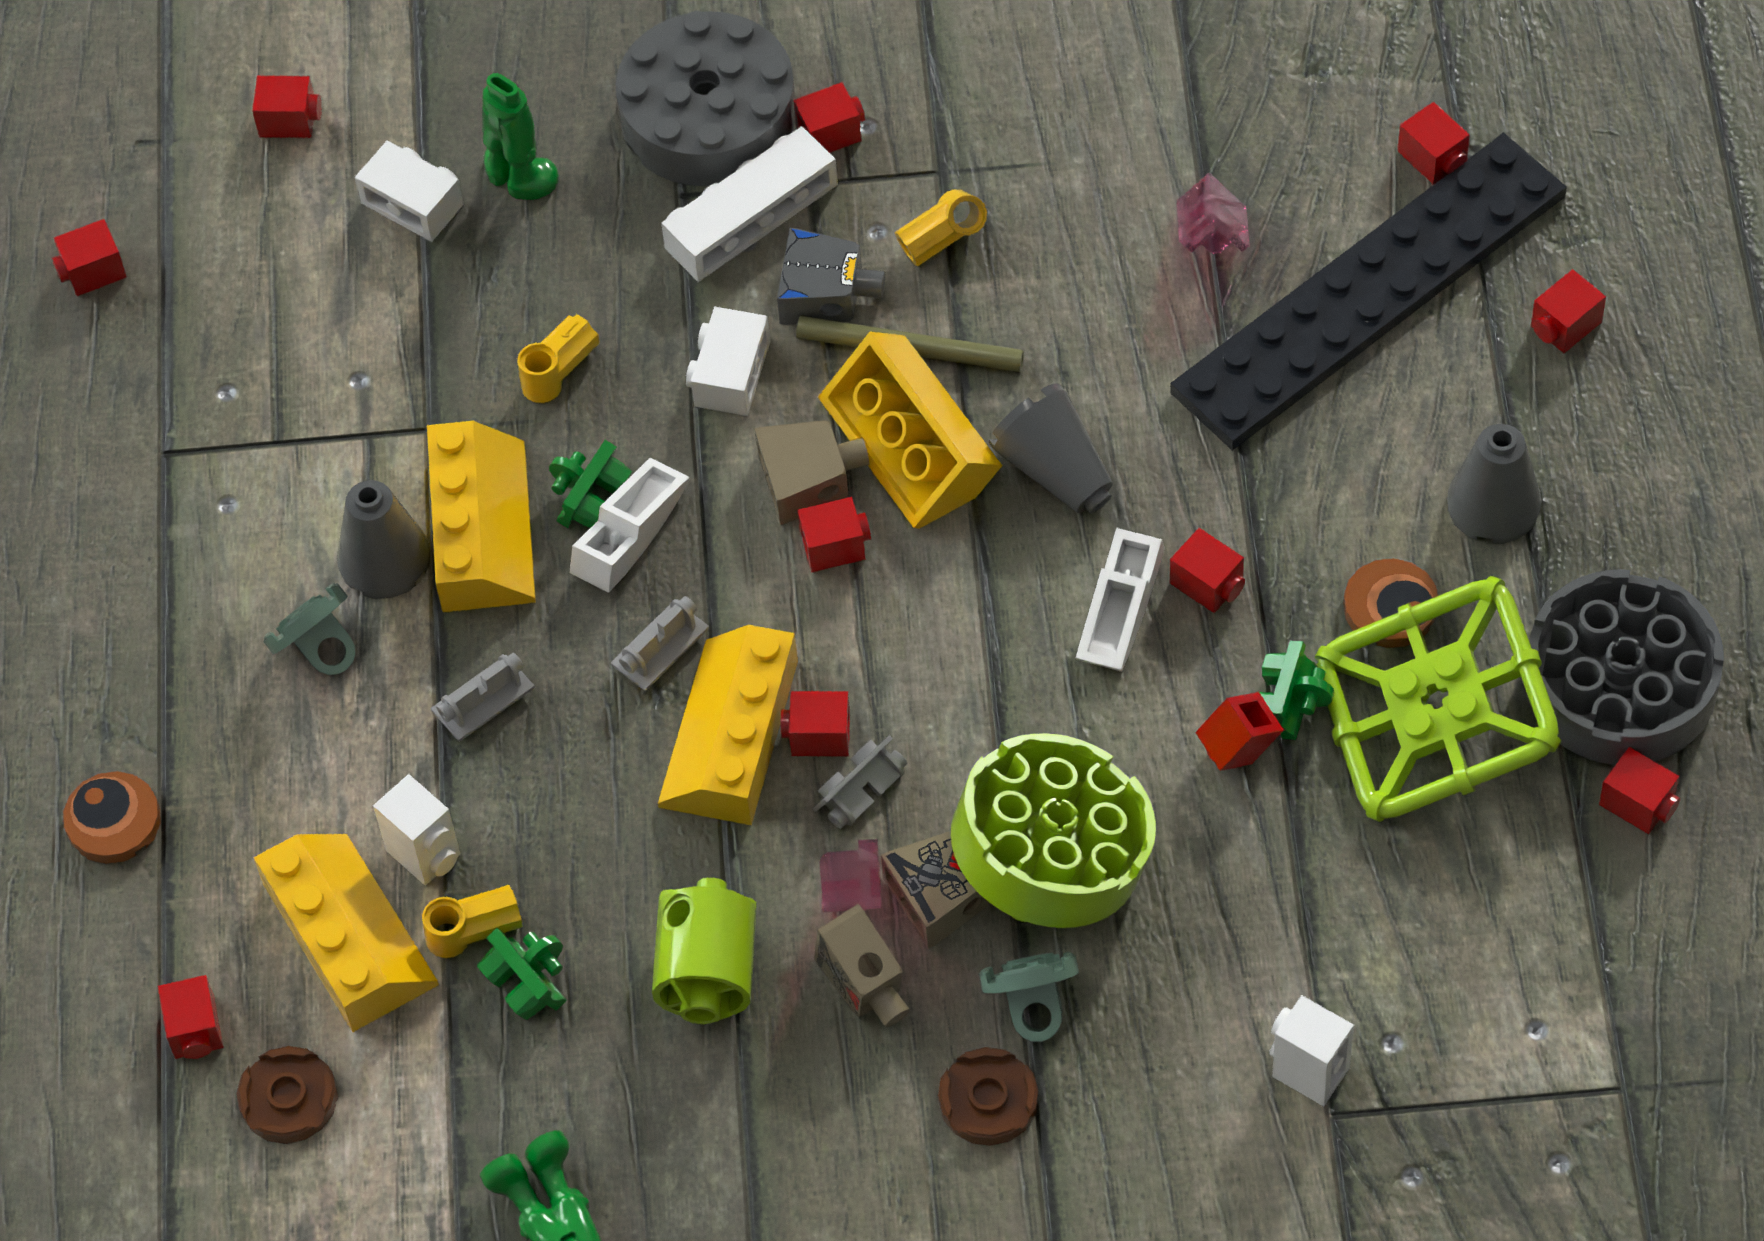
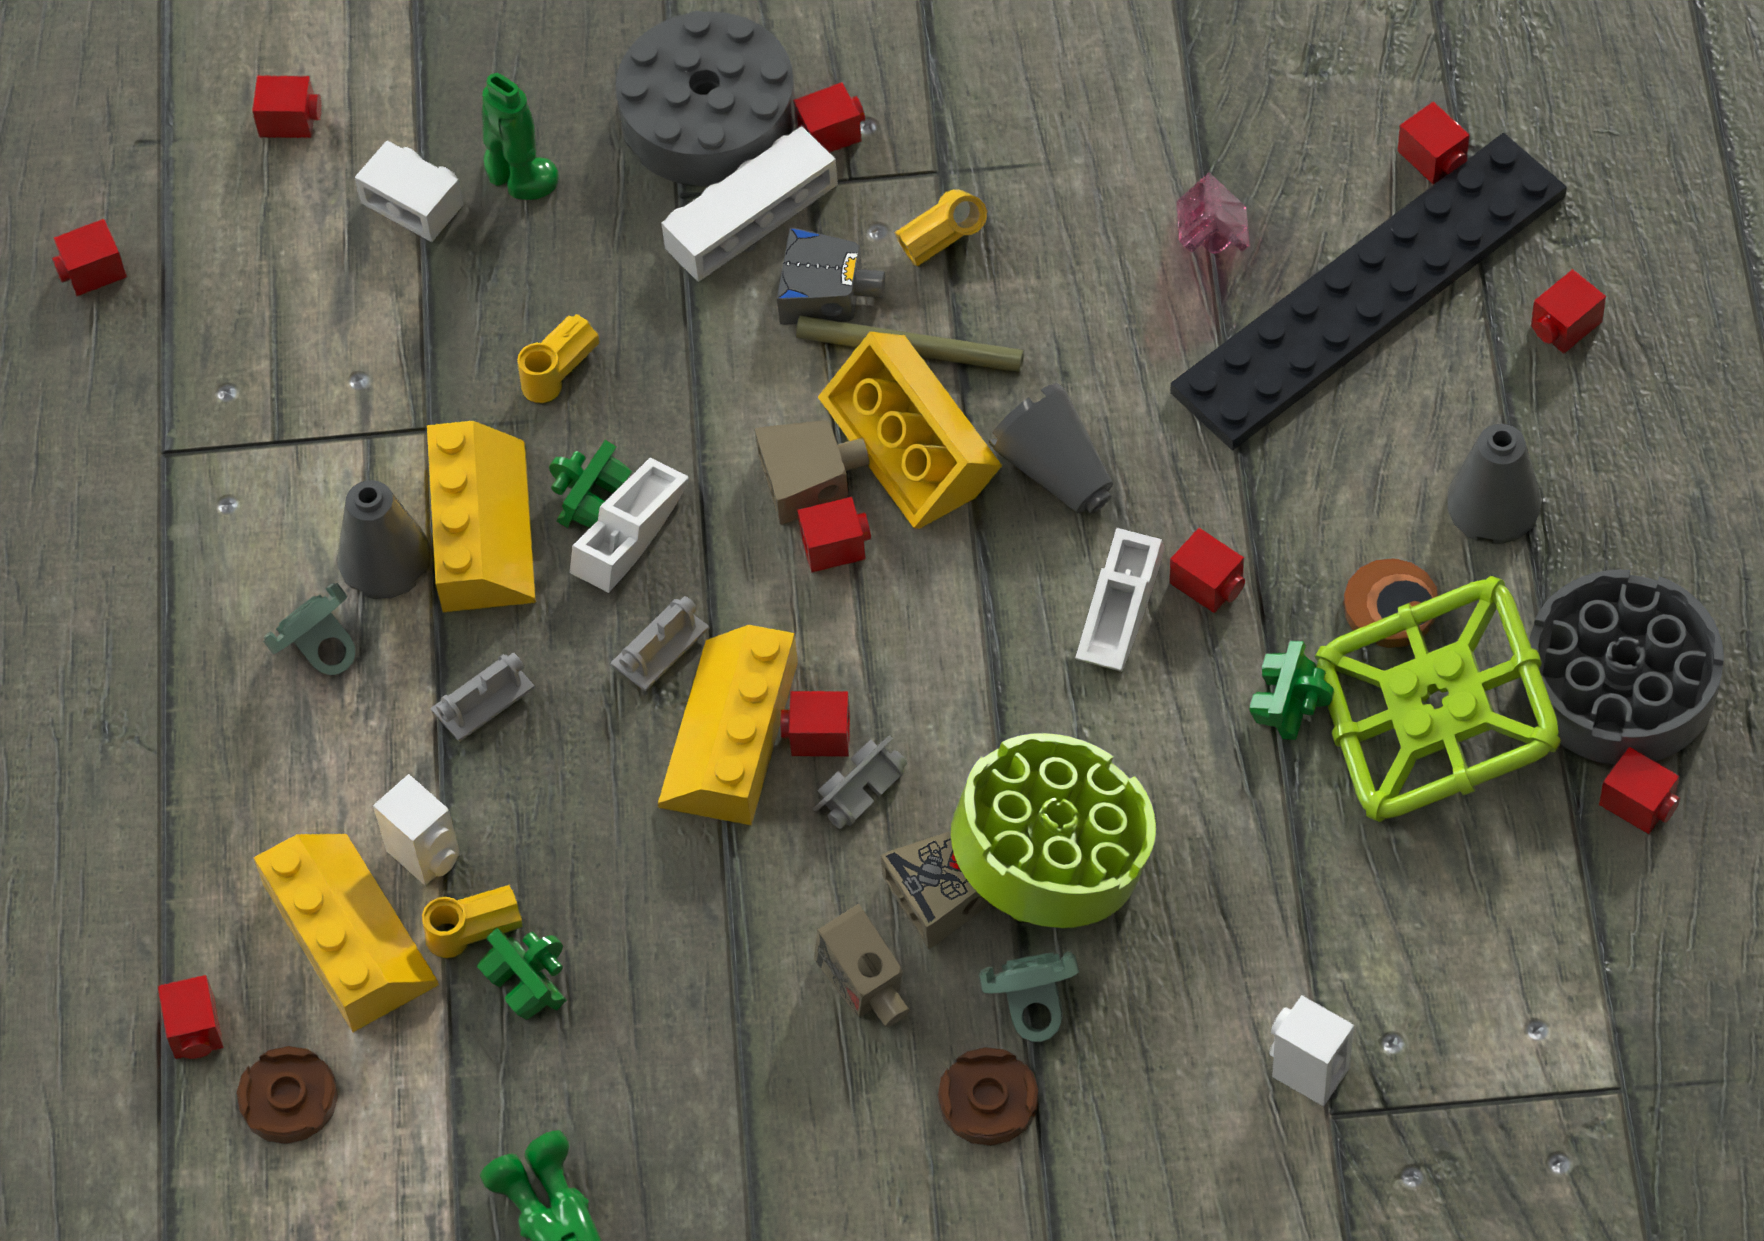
tile [63,771,161,864] -> none
lime cylinder [652,878,757,1024] -> none
white brick [686,306,770,416] -> none
clear pink panel [820,839,882,912] -> none
red brick [1195,692,1284,771] -> none

